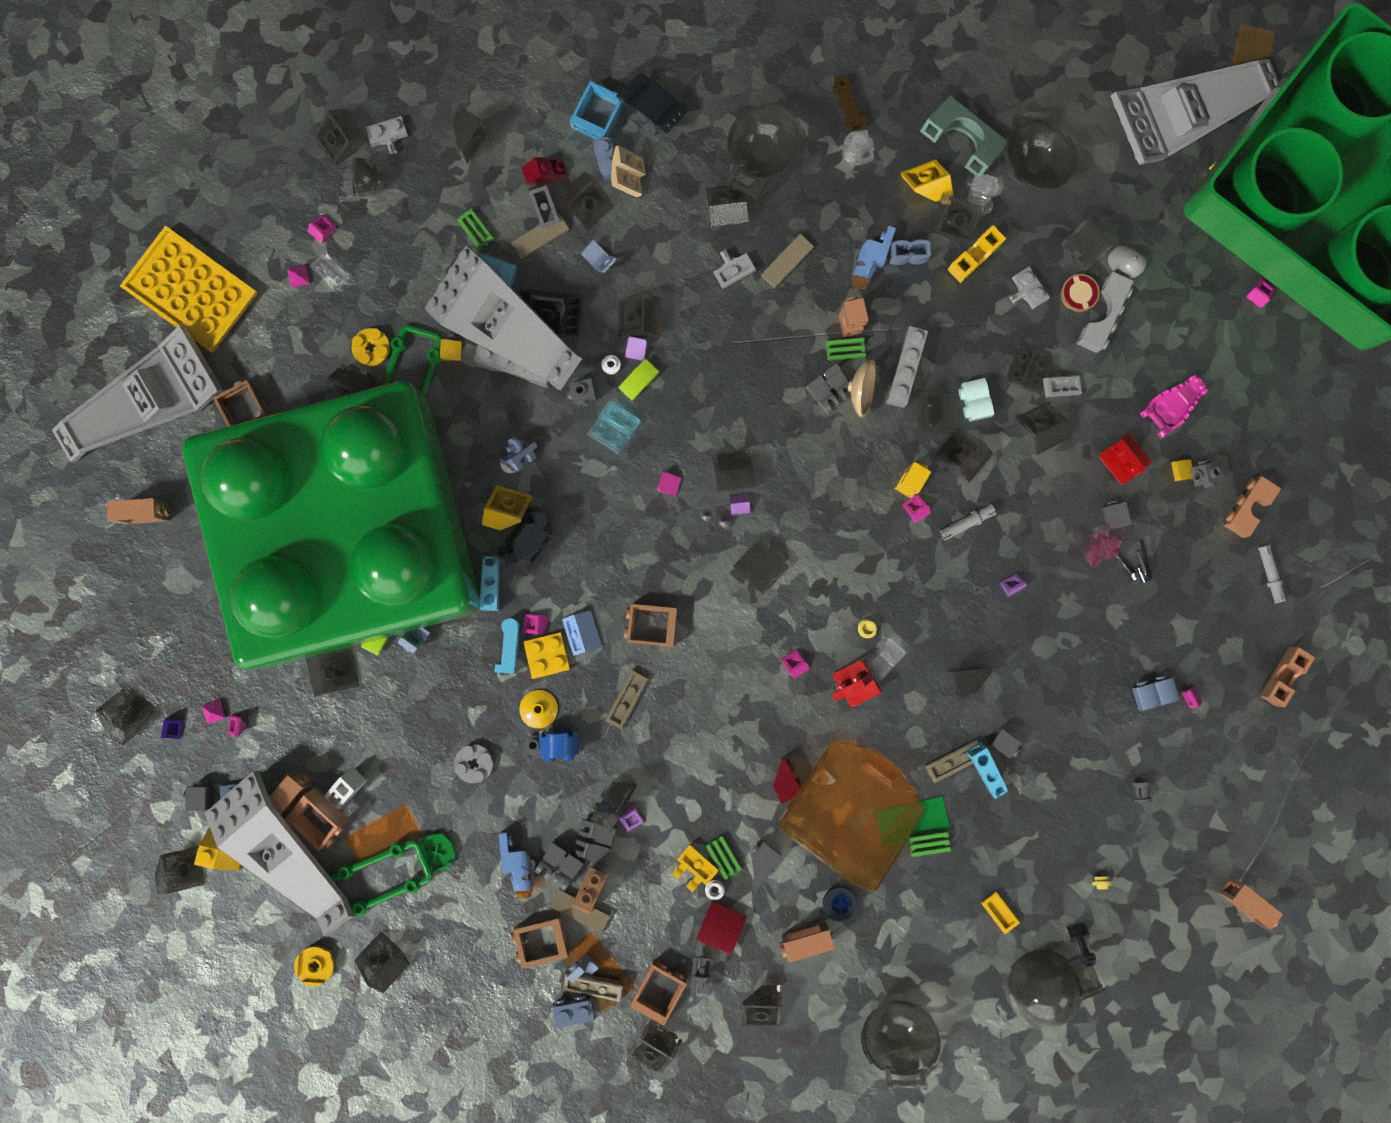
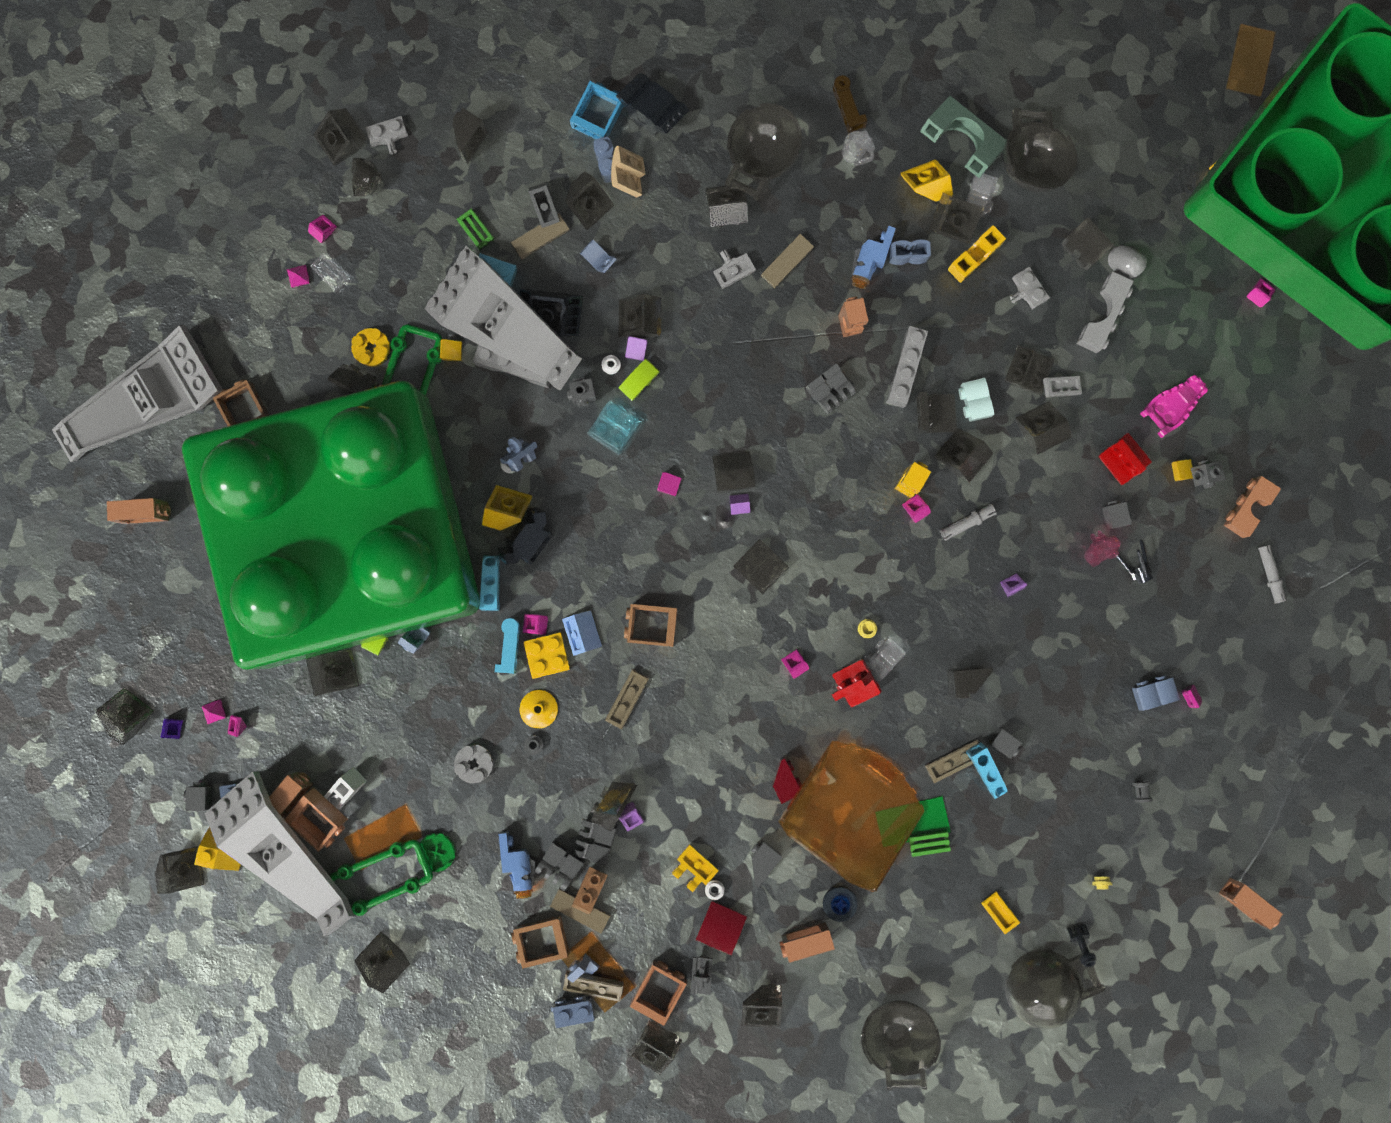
yellow plate [120,226,258,353] -> none
yellow plate [294,945,335,987] -> none
dark red slope [521,157,569,185] -> none
blue brick [539,727,579,761] -> none
bright green tile [705,835,742,879] -> none
bright green tile [826,338,866,361] -> none
tan dish [848,359,876,417] -> none
tile [1060,274,1100,313] -> none
light grey wing [1111,59,1279,165] -> none
nougat arch [1260,647,1315,707] -> none

